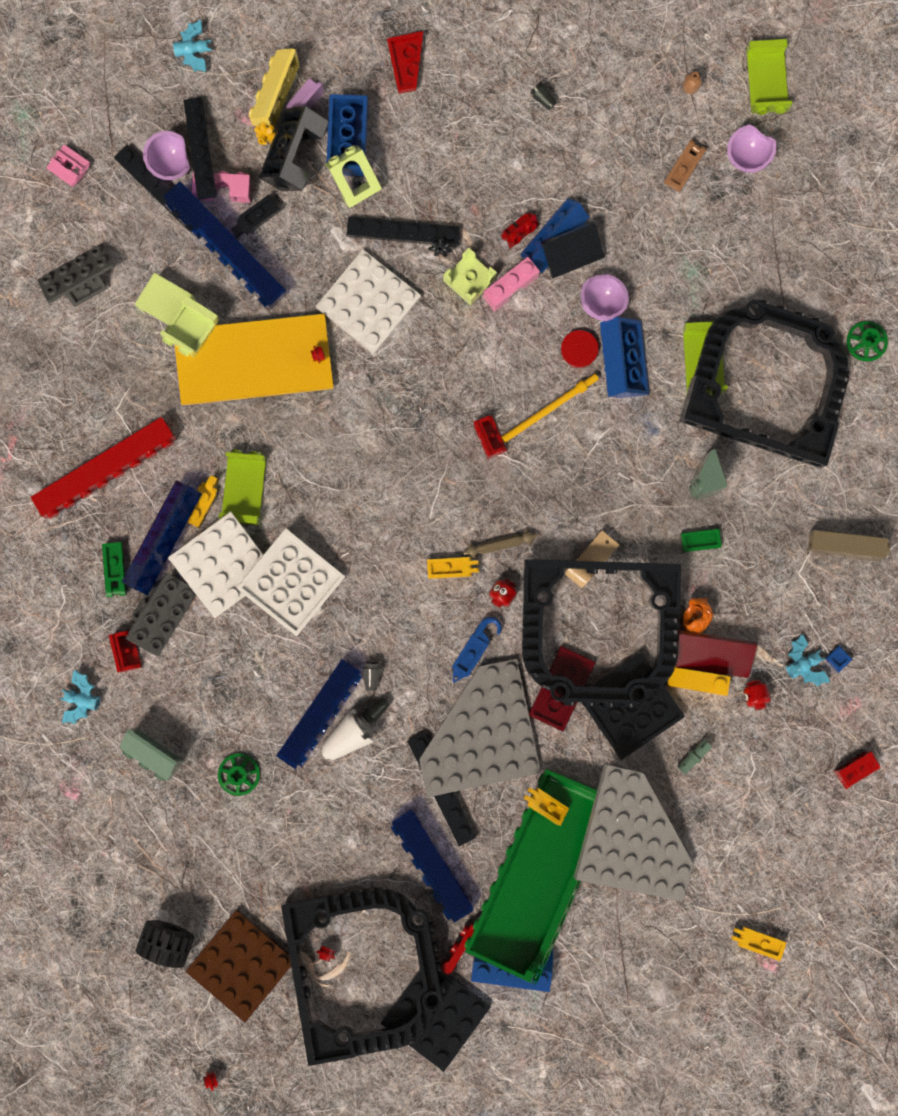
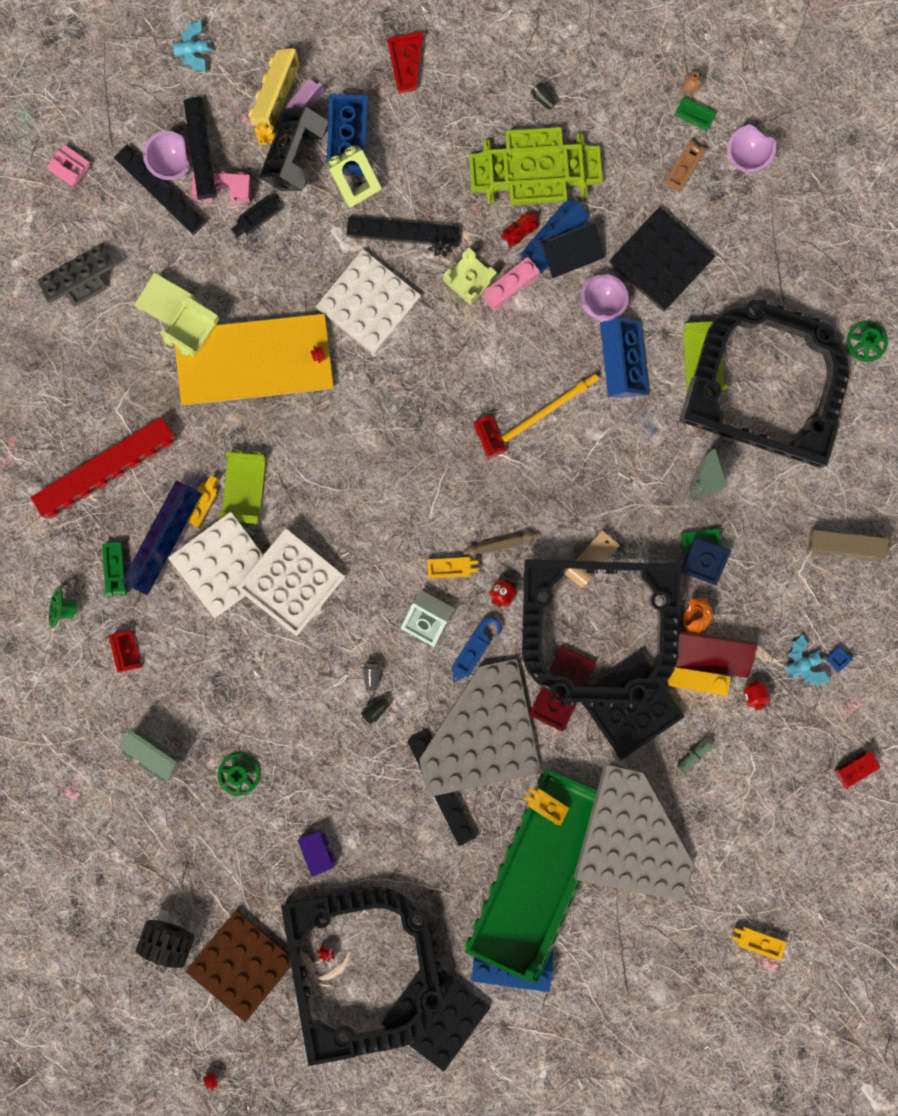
medium azure animal [60,670,100,724] -> none
dark grey bracket [126,573,196,656] -> none
clear blue brick [163,181,287,309] -> none
clear blue brick [276,659,362,769] -> none
white cone [321,709,376,760] -> none
clear blue brick [391,808,474,923] -> none
red plate [441,922,475,974] -> none
red tile [561,330,598,368] -> none
lime panel [746,39,792,115] -> none
none -> green wheel [49,586,76,628]
none -> dark purple brick [297,830,337,877]
none -> light aqua slope [400,590,455,647]
none -> lime piece [469,127,603,206]
none -> black plate [609,207,715,312]
none -> green tile [674,97,717,131]
none -> dark blue plate [681,536,731,586]

